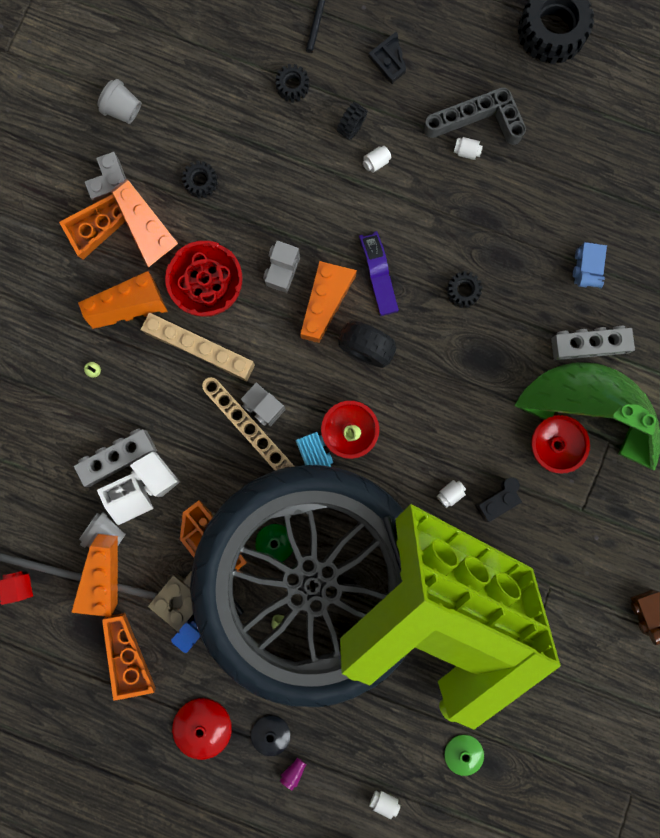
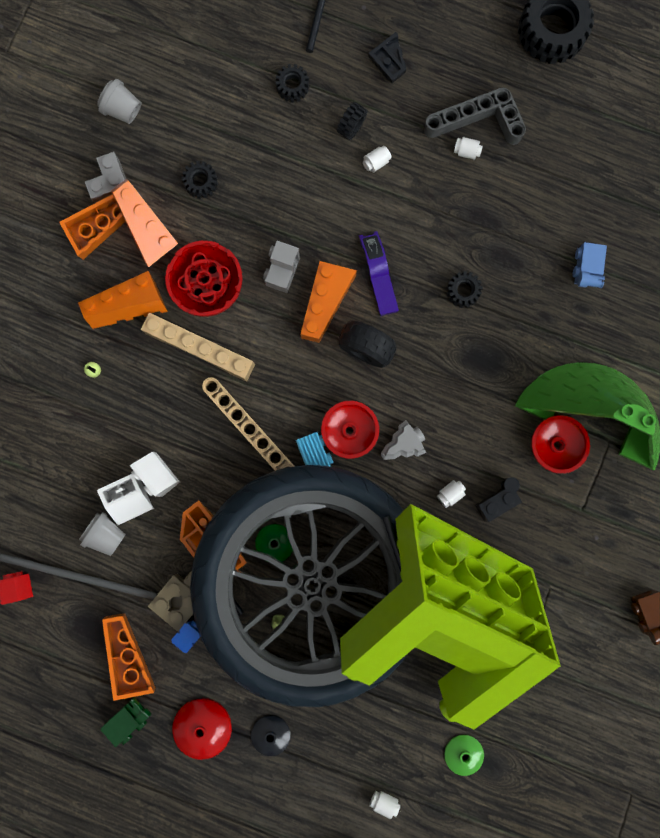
orange wedge [71,534,118,617] -> none
light grey brick [74,428,157,487] -> none
light grey brick [241,383,286,427] -> none
magenta cone [280,757,307,790] -> none
yellowish green hinge [344,425,361,441] -> none
light grey brick [551,326,635,360] -> none
none -> dark green hinge [100,697,152,747]
none -> light grey rock [380,420,426,460]

